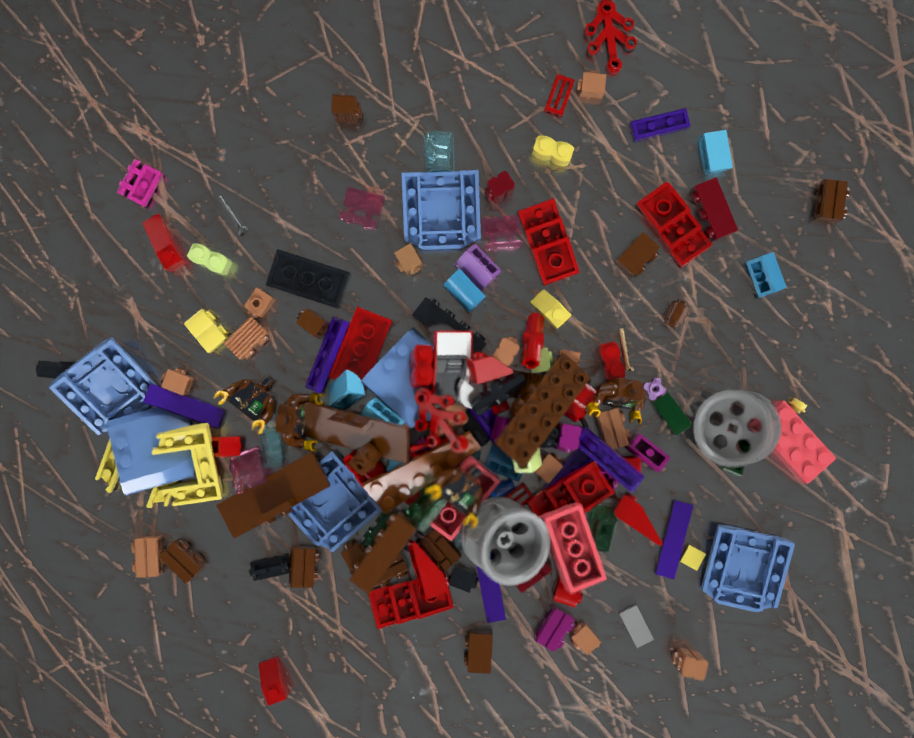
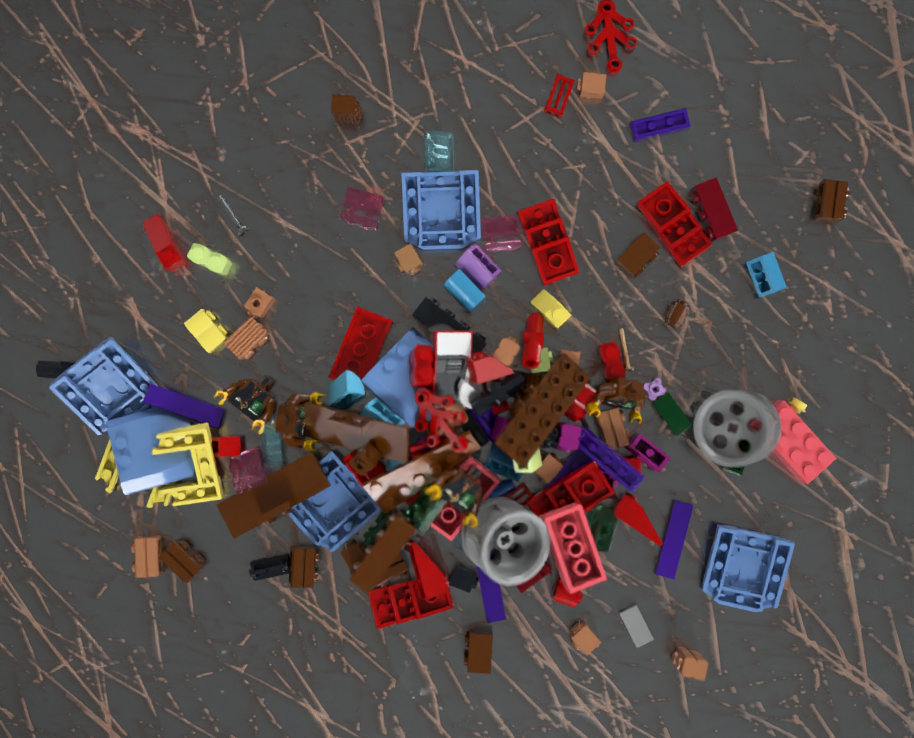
dark pink plate [117,159,163,207] -> none
nougat brick [161,367,194,395] -> none
red slope [258,657,290,706] -> none
black tile [266,249,350,309] -> none
reddish brown brick [296,308,330,339] -> none
dark purple plate [305,316,349,394] -> none
reddish brown brick [419,528,462,572] -> none
dark red brick [484,170,515,204] -> none
light yellow brick [532,135,574,166] -> none
magenta brick [534,604,575,652] -> none
light yellow tile [679,544,706,571] -> none
medium azure brick [698,130,733,175] -> none

